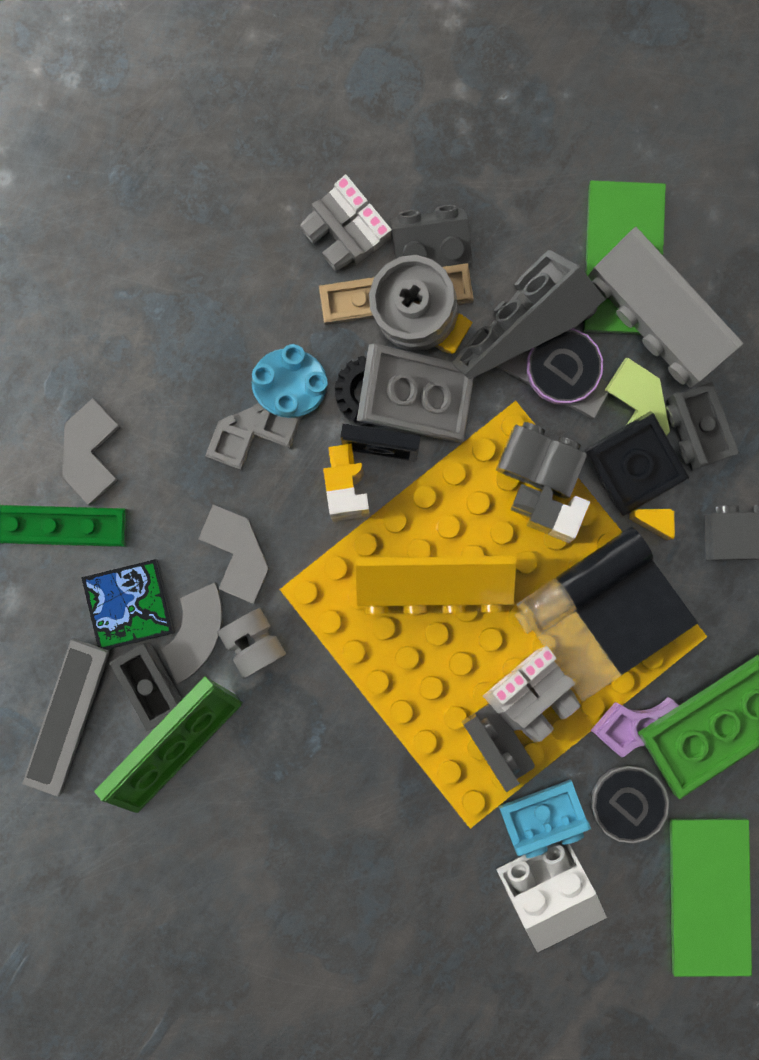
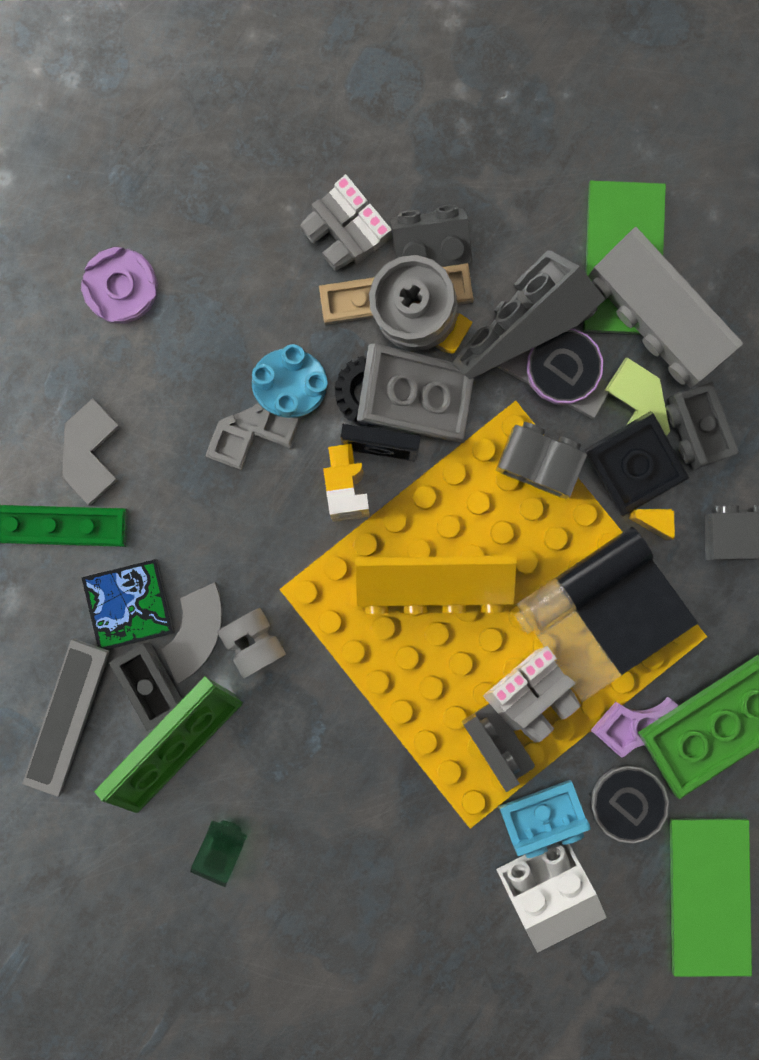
light grey tile [198,504,269,604] -> none
dark grey hips [510,484,590,543] -> none
none -> lavender tile [81,247,158,324]
none -> clear green bracket [190,820,247,887]

